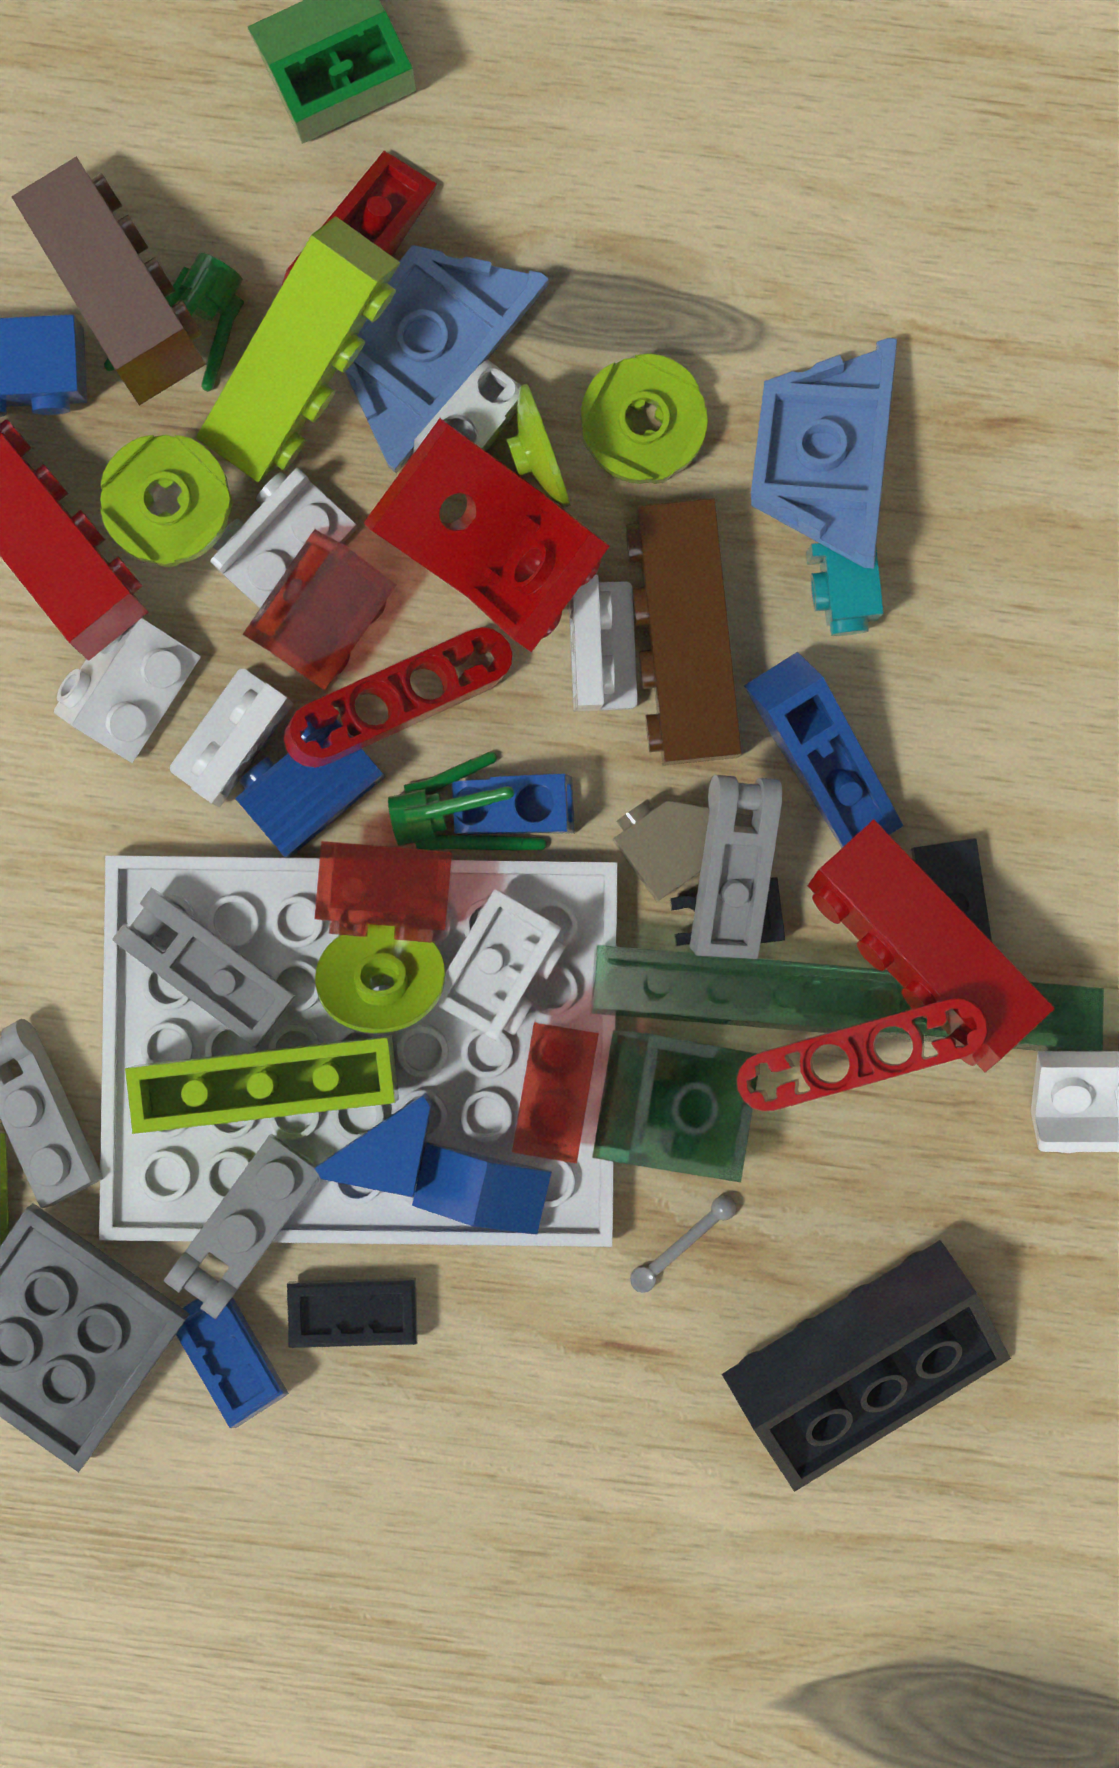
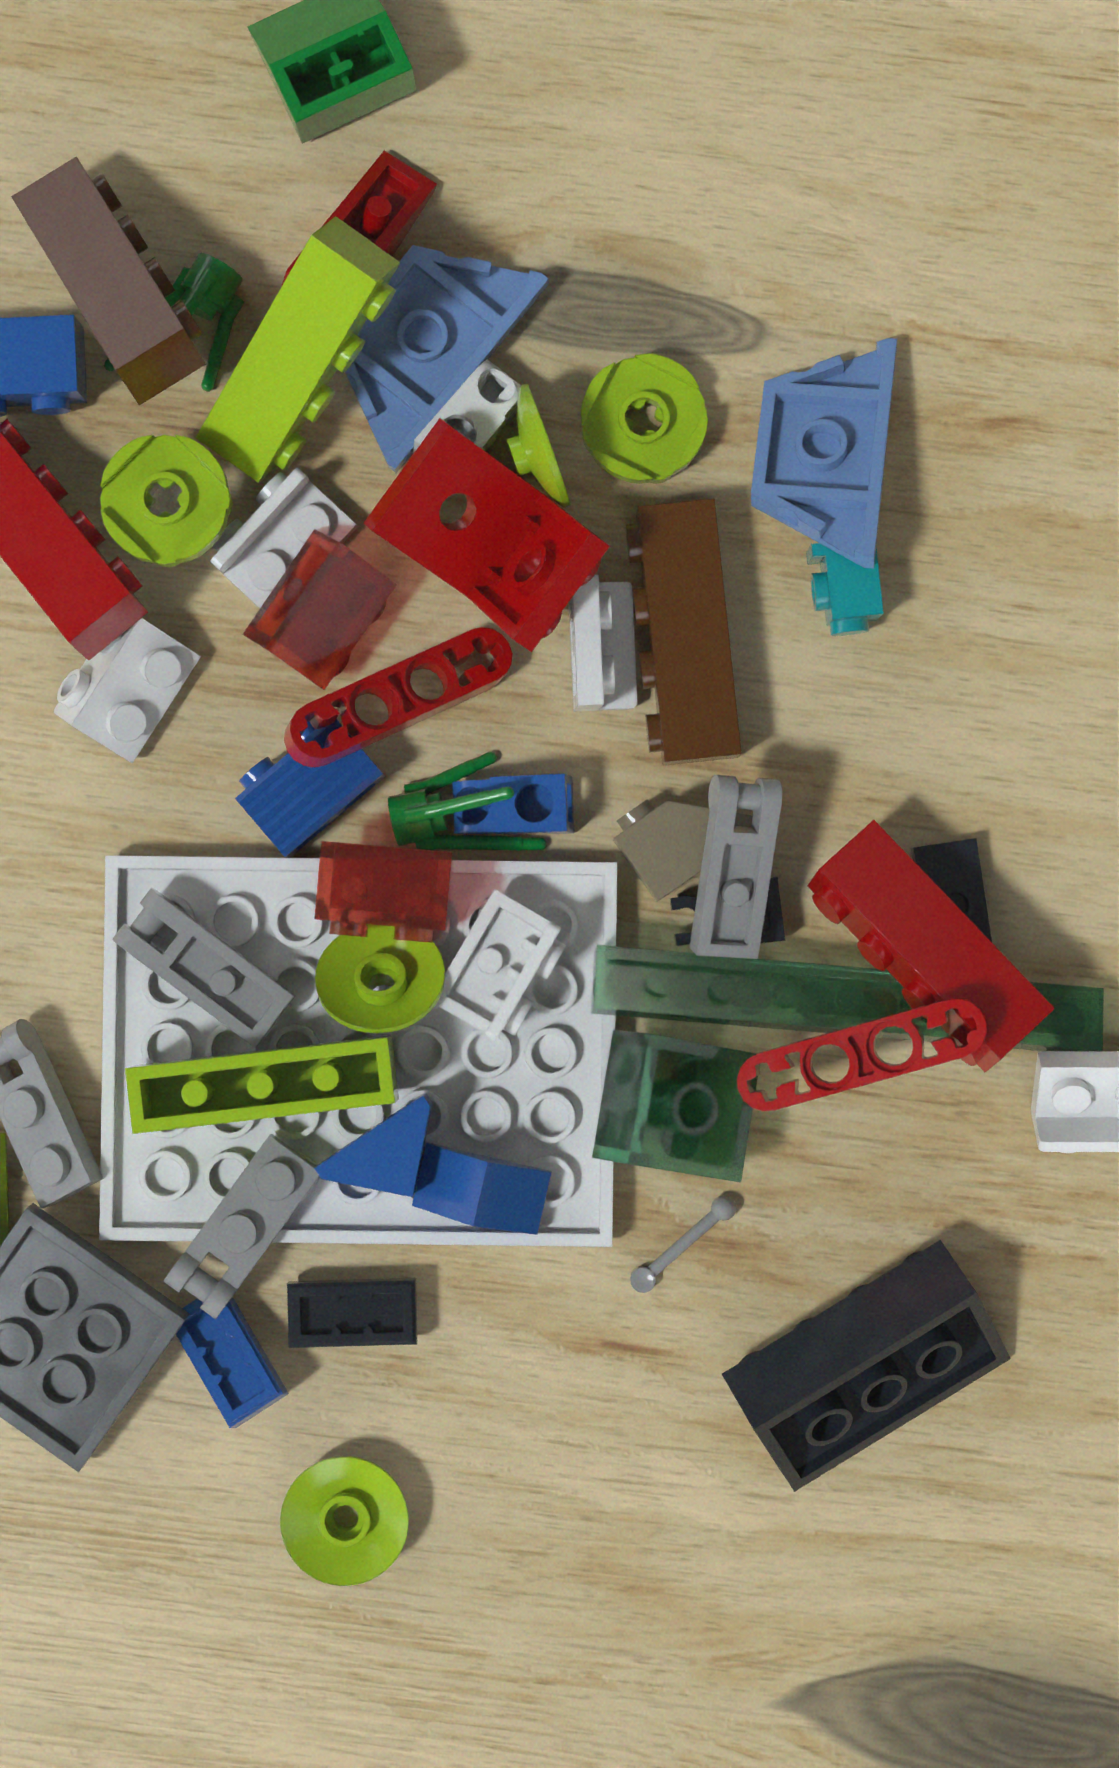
white bracket [170,669,294,807] -> none
clear red brick [512,1020,599,1164] -> none
blue slope [744,652,904,848] -> none
none -> lime dish [280,1456,409,1586]

